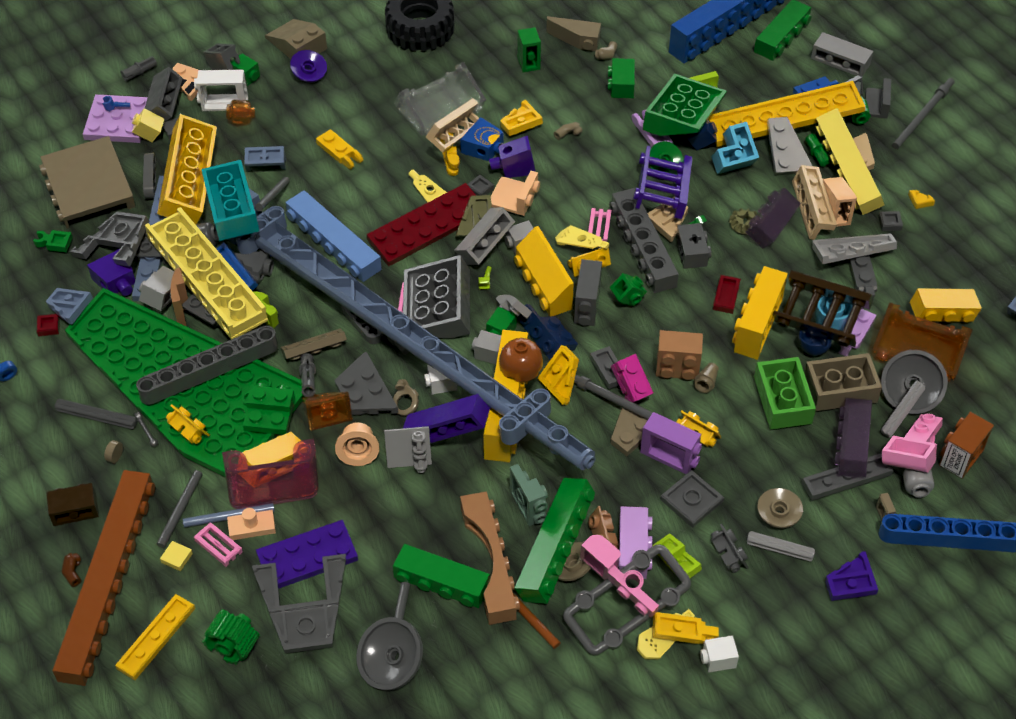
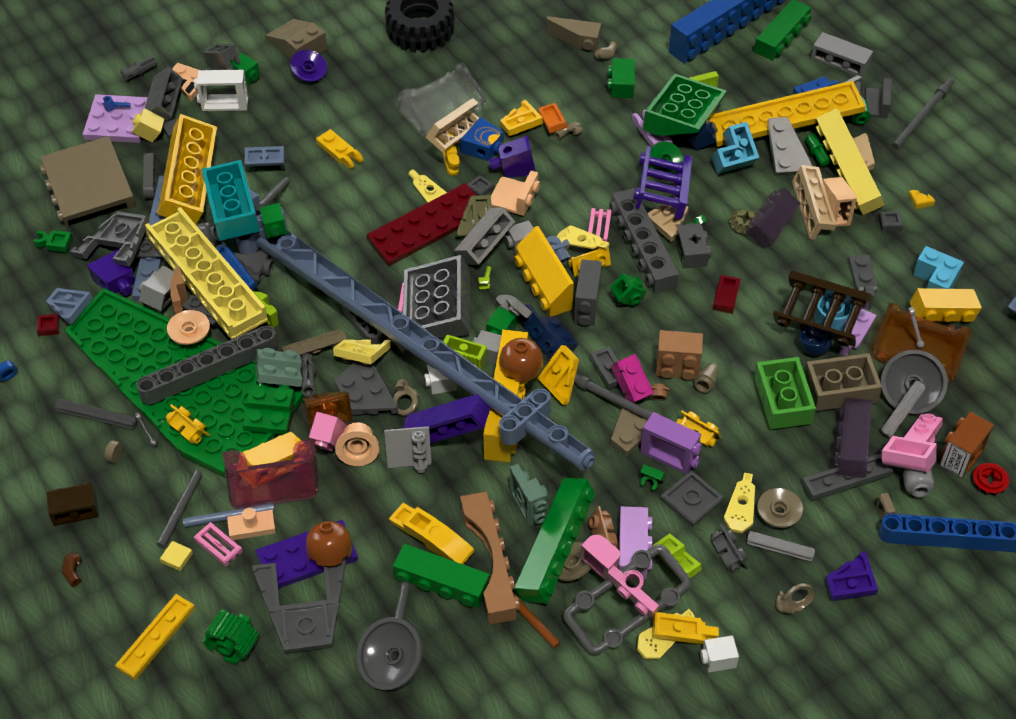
dark orange brick [52,470,155,686] -> none
clear orange head [226,100,255,125] -> none
medium blue brick [285,190,382,282] -> none
green brick [517,27,541,72] -> none
yellow brick [732,266,788,360] -> none
light grey wing [812,234,897,264] -> none
none -> light nougat dish [167,310,210,345]
none -> sand green plate [254,348,302,387]
none -> green brick [260,203,287,239]
none -> dark orange cylinder [305,521,353,566]
none -> bright pink brick [309,412,348,452]
none -> light yellow wing [333,340,391,365]
none -> yellow slope [389,503,475,564]
none -> lime brick [443,335,488,371]
none -> orange tile [538,103,567,134]
none -> sand blue hips [546,236,570,268]
none -> green tile [641,464,667,491]
none -> medium nougat plate [650,384,670,401]
none -> light yellow piece [724,473,755,534]
none -> dark tan piece [776,584,815,614]
none -> light grey hinge [908,307,925,348]
none -> medium azure brick [913,246,964,289]
none -> red gear [972,463,1009,495]

